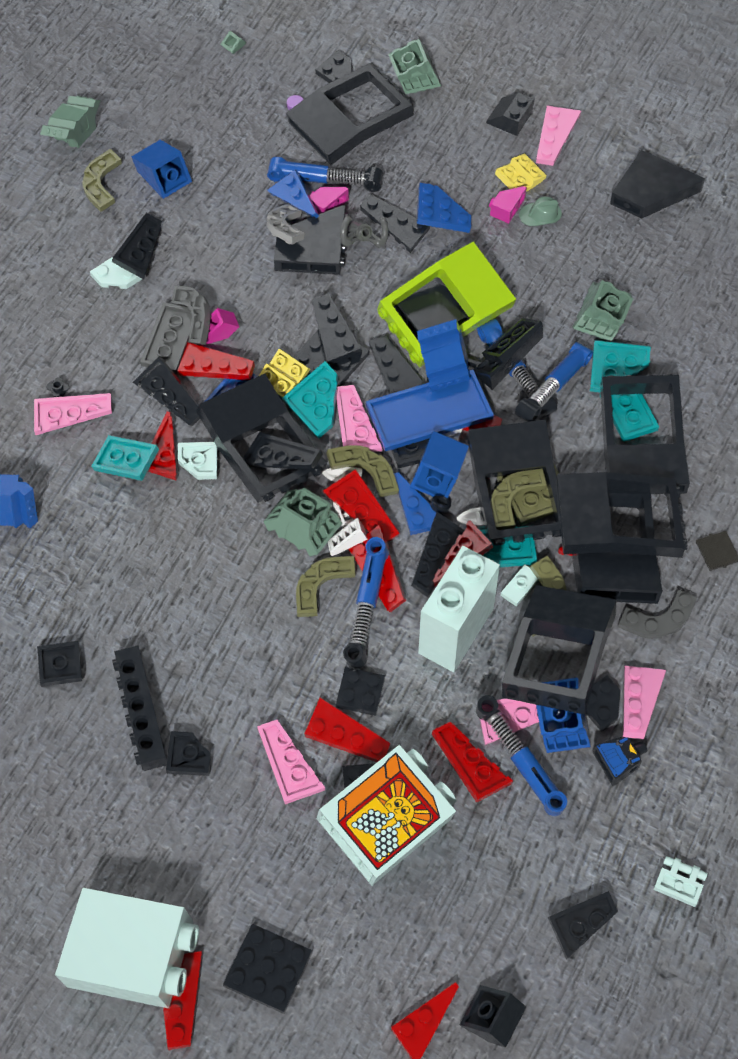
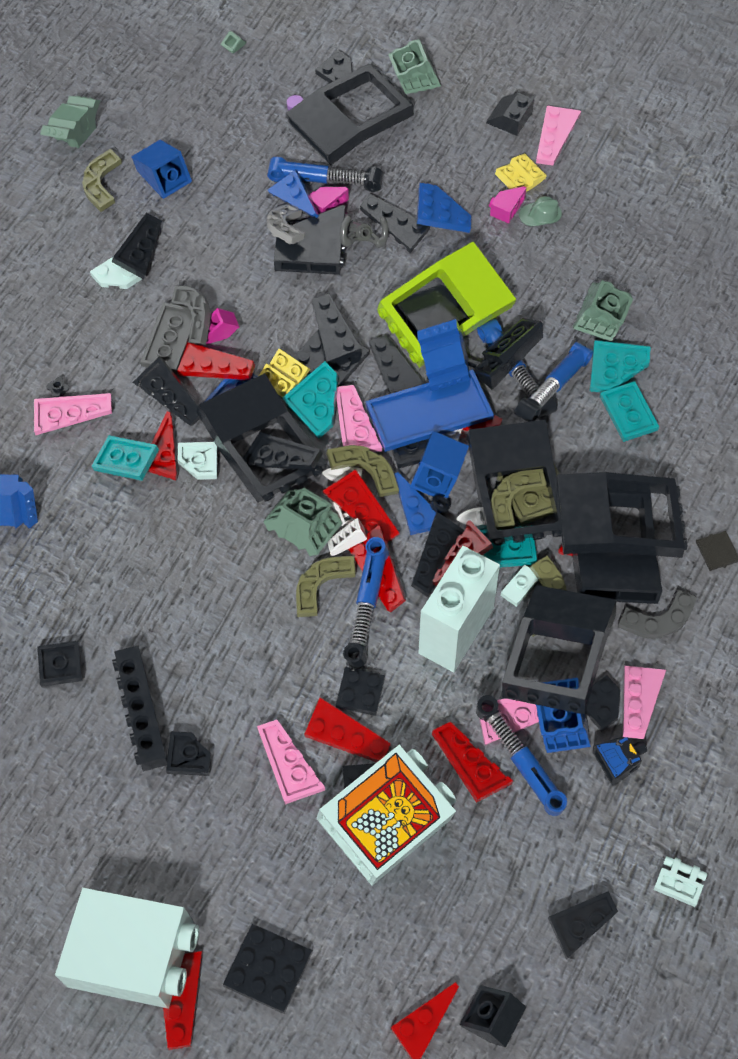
black window [600,374,690,494] -> none
black slope [610,150,705,219] -> none

